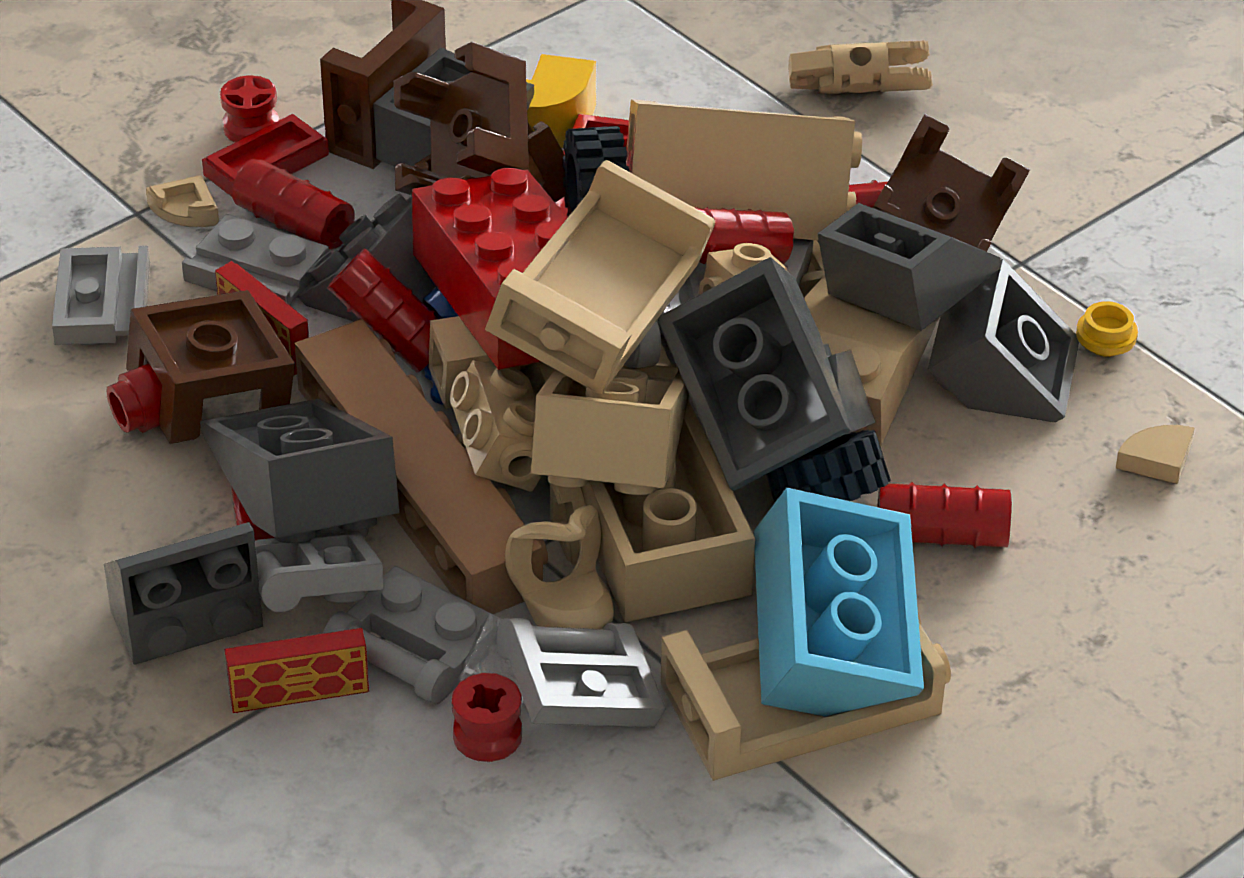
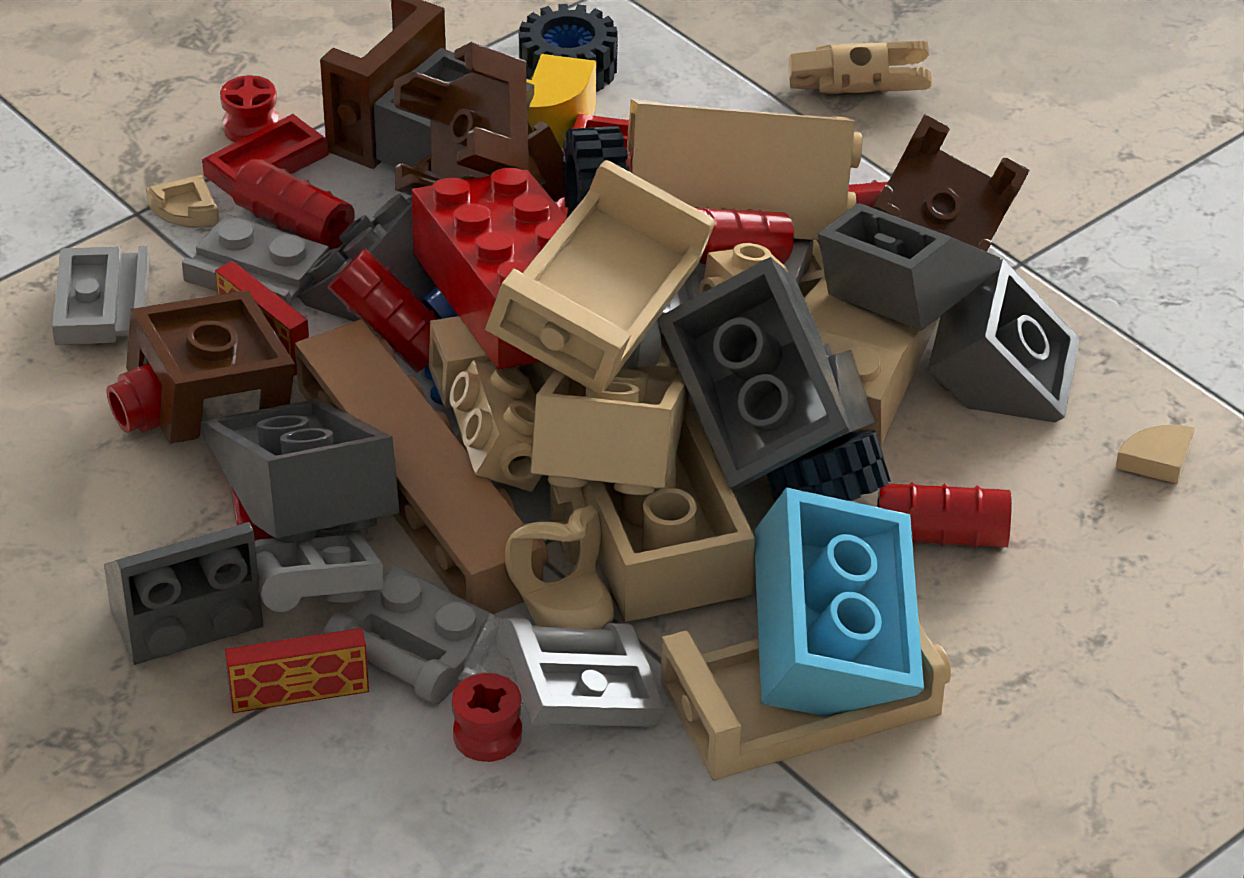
yellow plate [1076,301,1138,357] -> none
none -> black bush [518,3,618,92]

